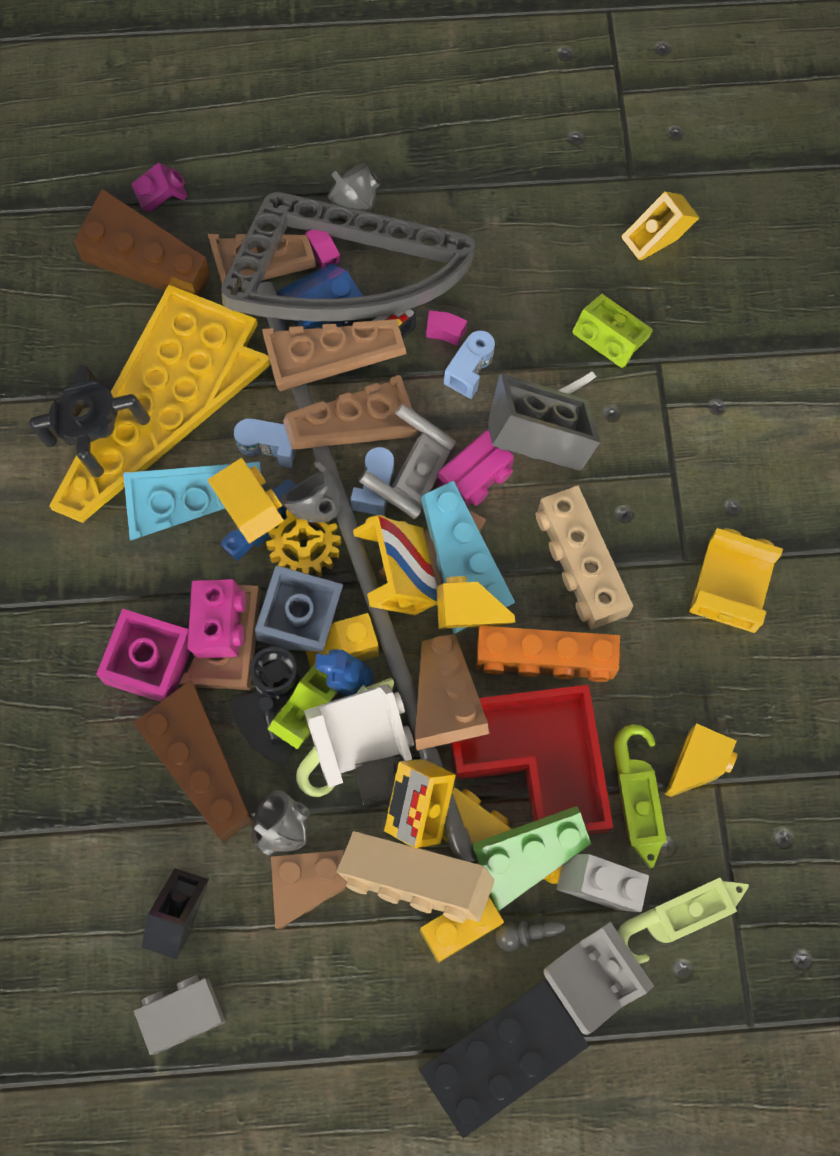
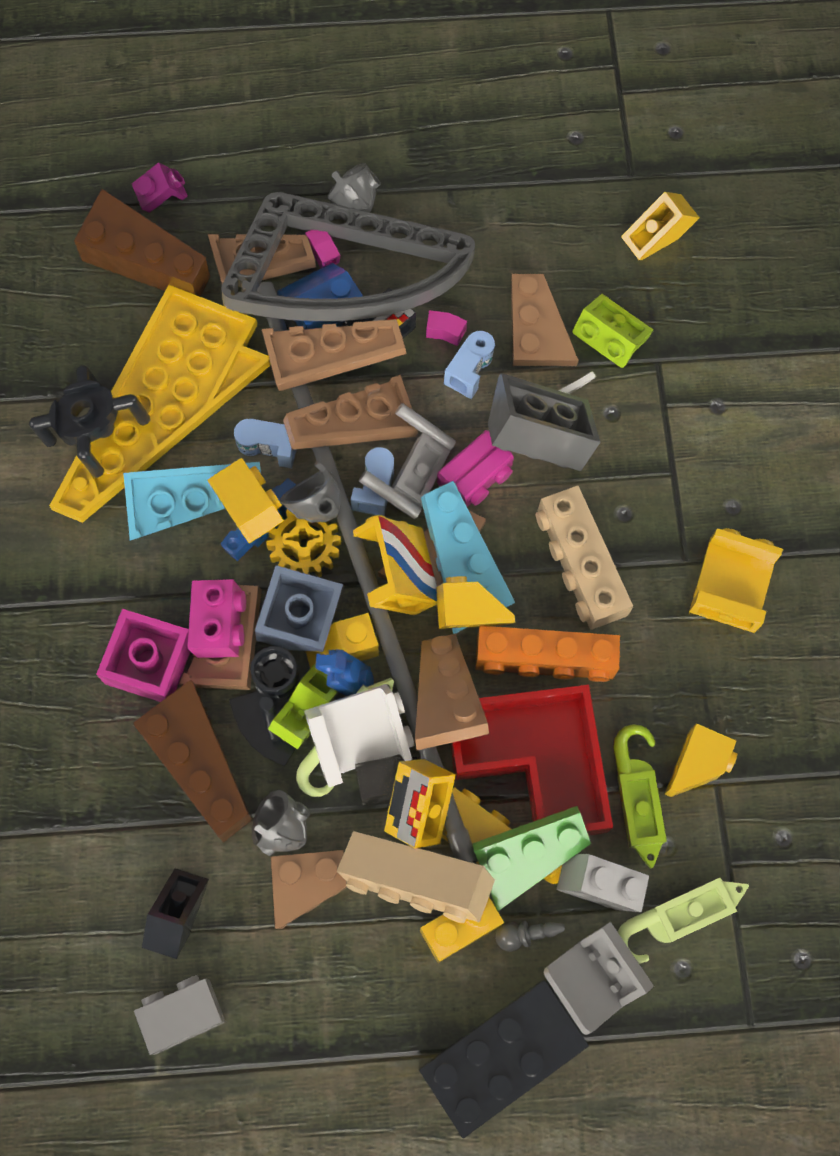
none -> medium nougat wing [511,274,578,366]

